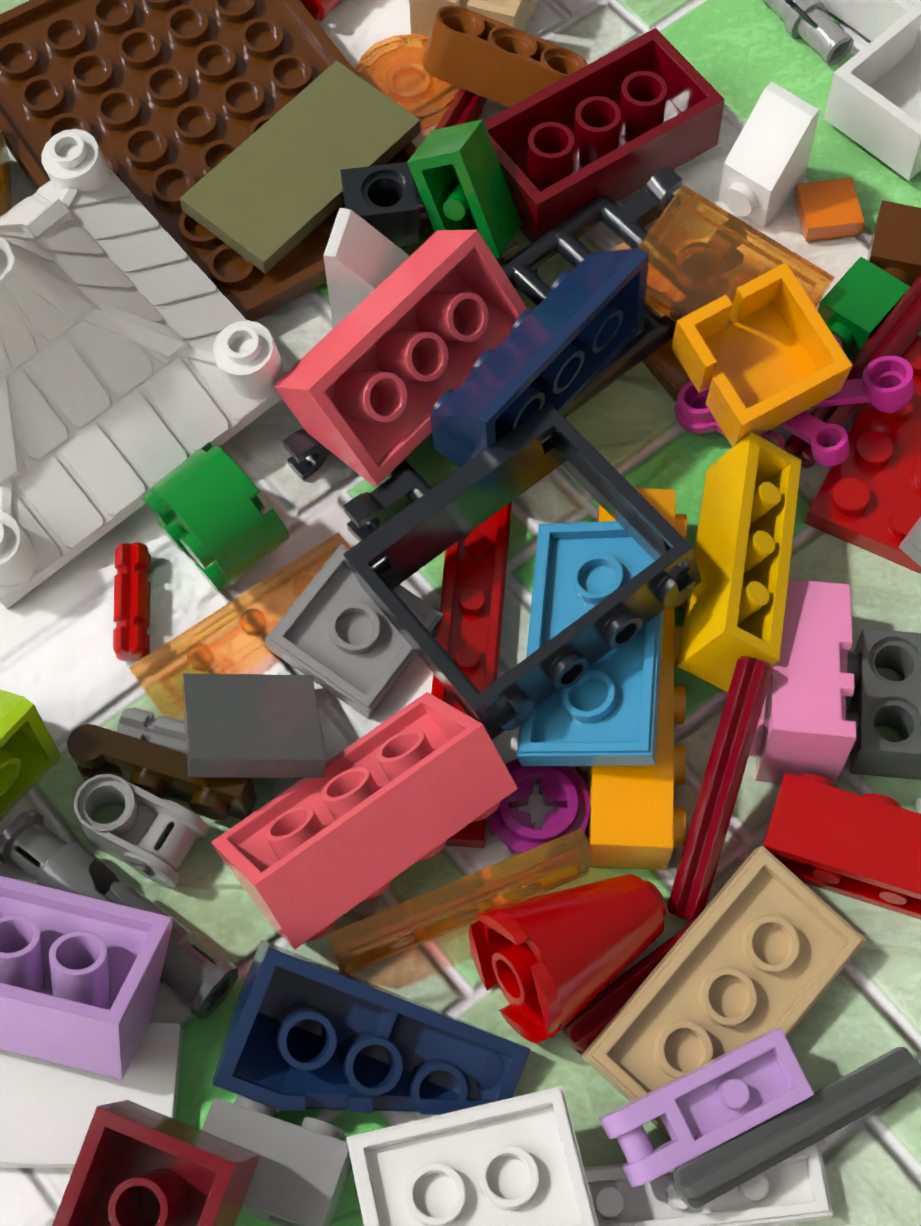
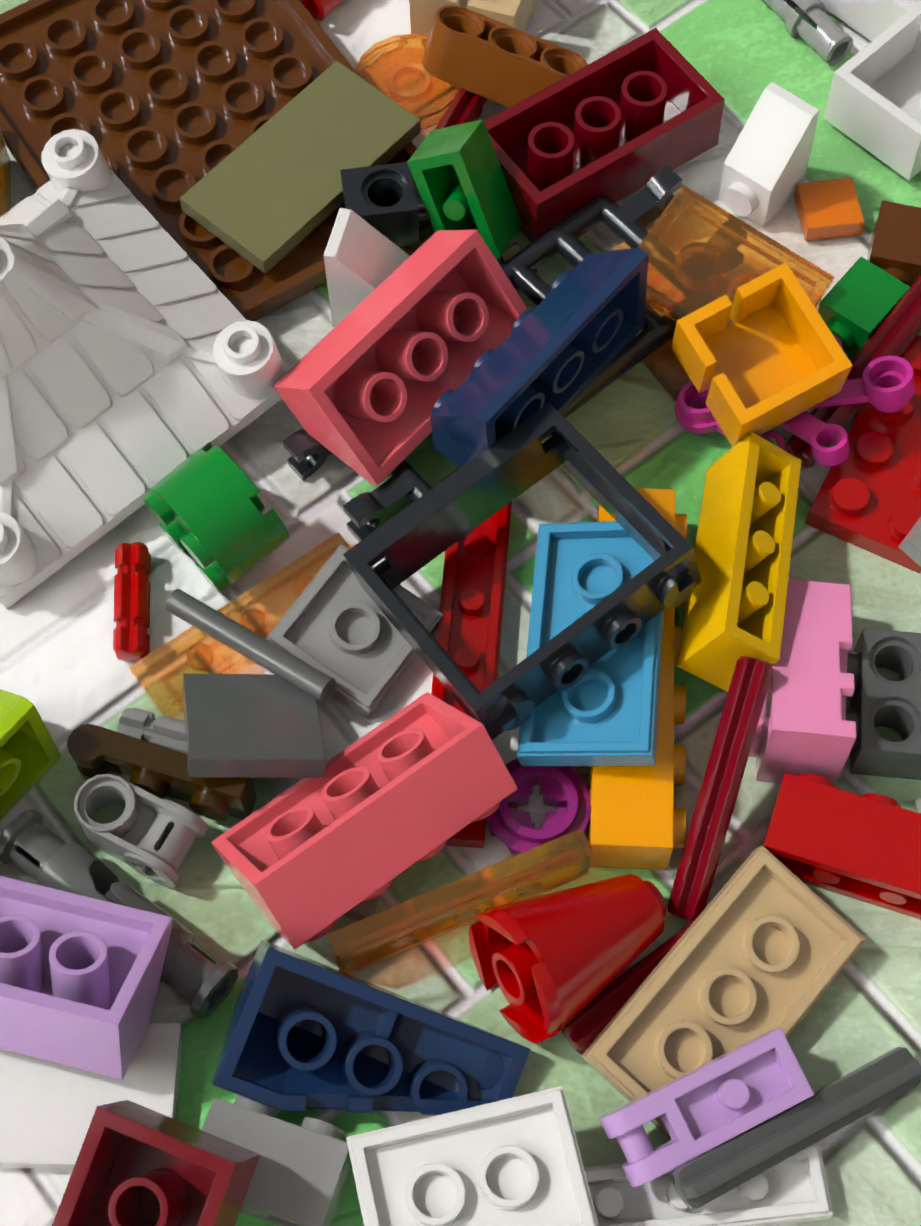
none -> dark grey bar [165,589,336,702]

